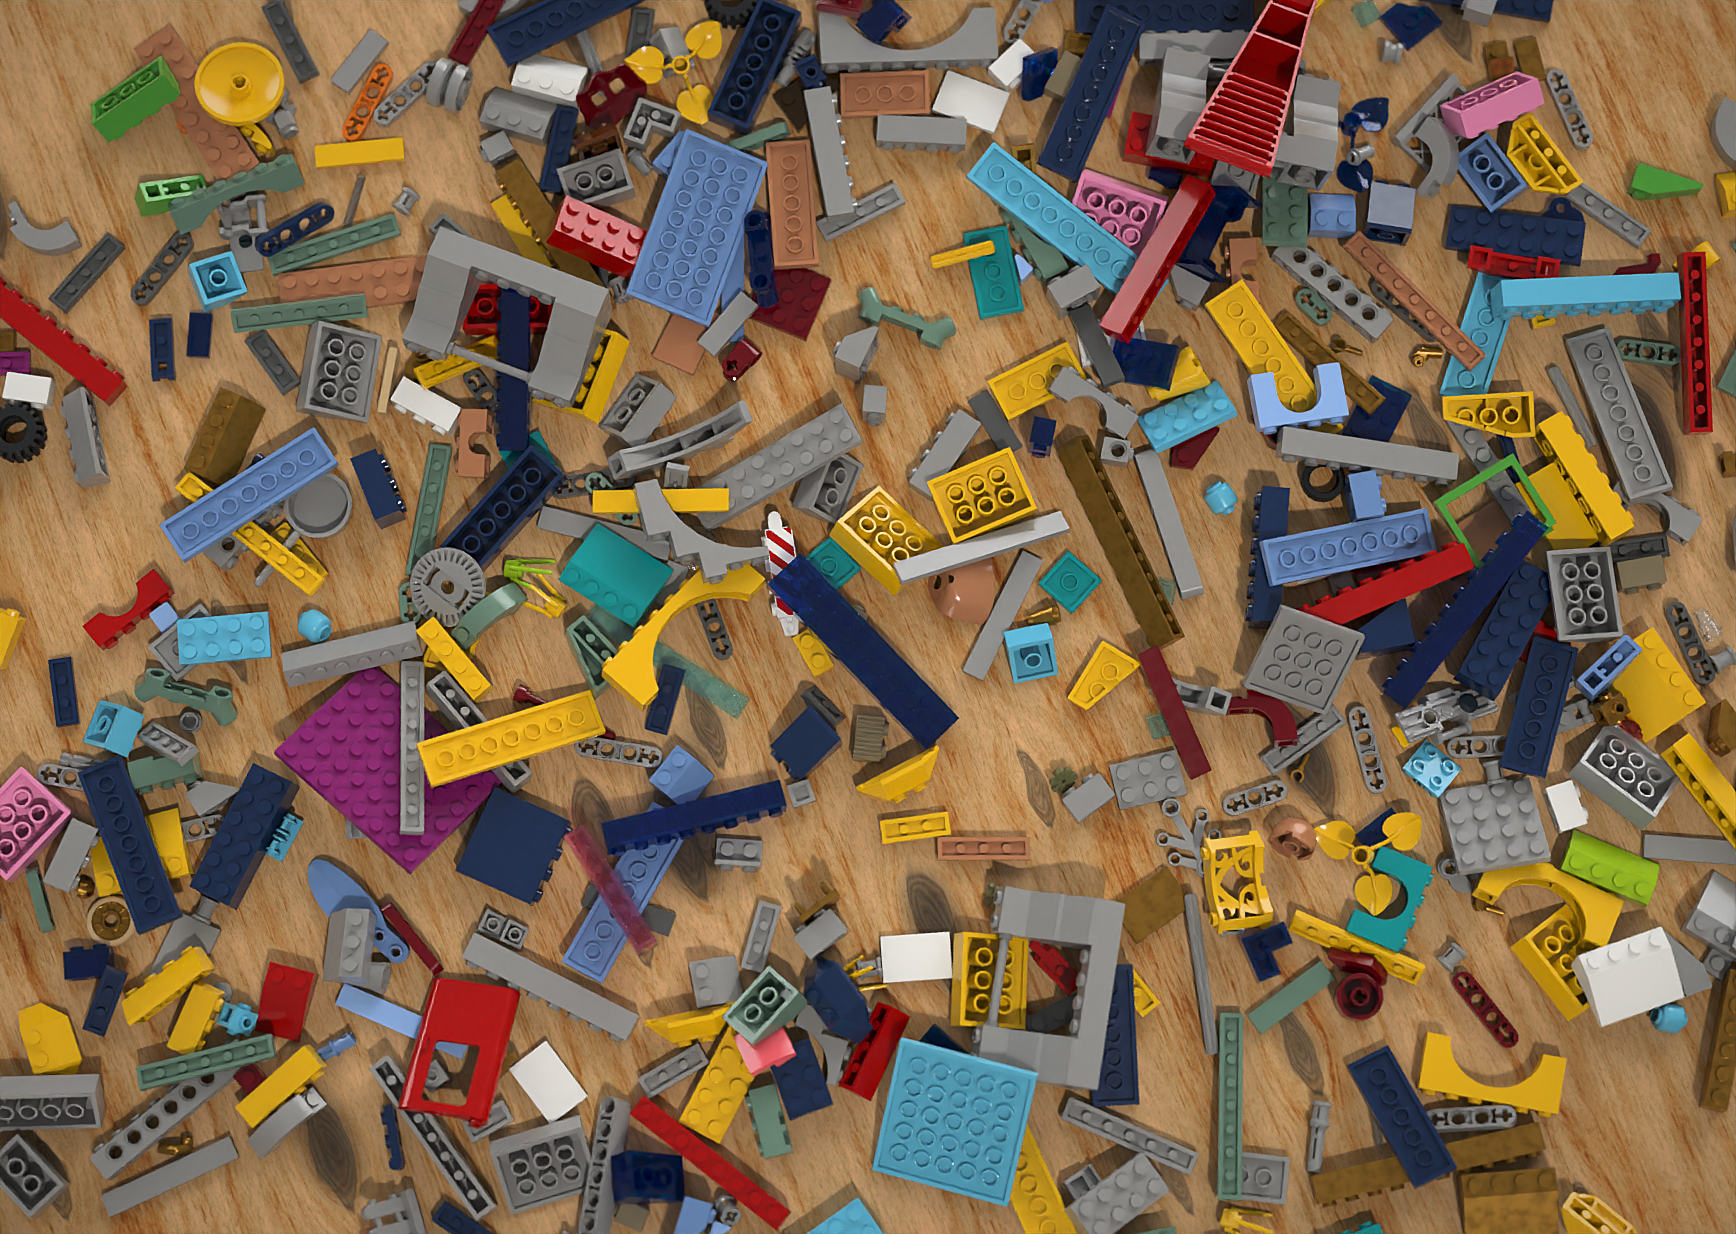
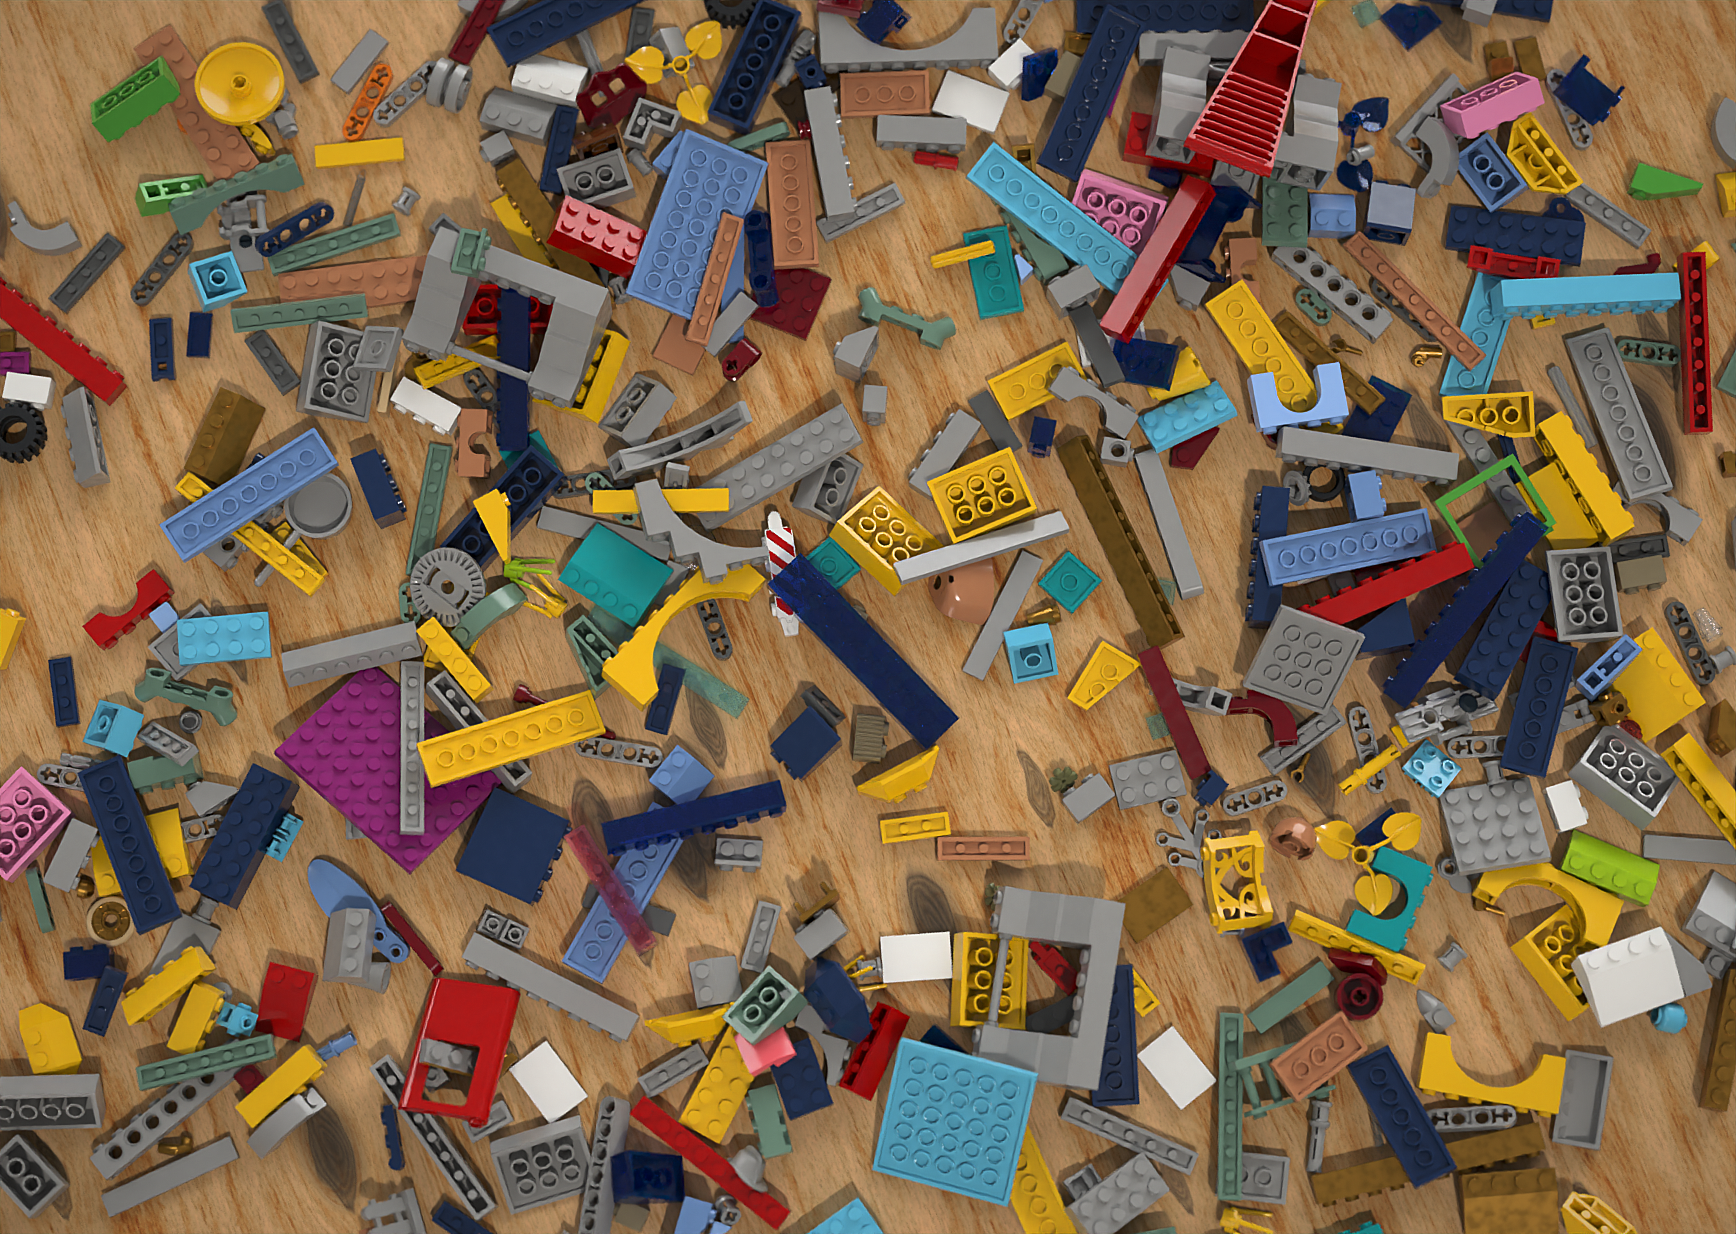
medium azure head [298,609,332,643] -> none
light blue tile [335,983,468,1059] -> none
light grey plate [787,779,816,809] -> none
yellow plate [792,627,834,678] -> none
light grey axle [1184,893,1219,1055] -> none
medium azure head [1204,481,1238,516] -> none
light grey wheel [1381,40,1403,65] -> none
dark red beam [1452,972,1519,1048] -> none
none -> light grey plate [353,326,404,372]
none -> light grey plate [419,1039,479,1077]
none -> sand green bracket [451,228,492,278]
none -> yellow slope [473,489,511,564]
none -> nougat tile [685,212,745,347]
none -> light grey piece [727,1145,768,1192]
none -> dark red bush [797,119,812,140]
none -> red axle [914,151,959,171]
none -> white tile [1137,1026,1217,1110]
none -> dark blue brick [1193,770,1229,808]
none -> sand green fence [1227,1041,1336,1120]
none -> nougat plate [1268,1010,1368,1103]
none -> light grey gear [1283,470,1312,506]
none -> yellow pin [1338,744,1401,796]
none -> light grey plate [1417,990,1456,1034]
none -> clear blue panel [1552,54,1625,126]
none -> light grey slope [1552,1049,1614,1151]

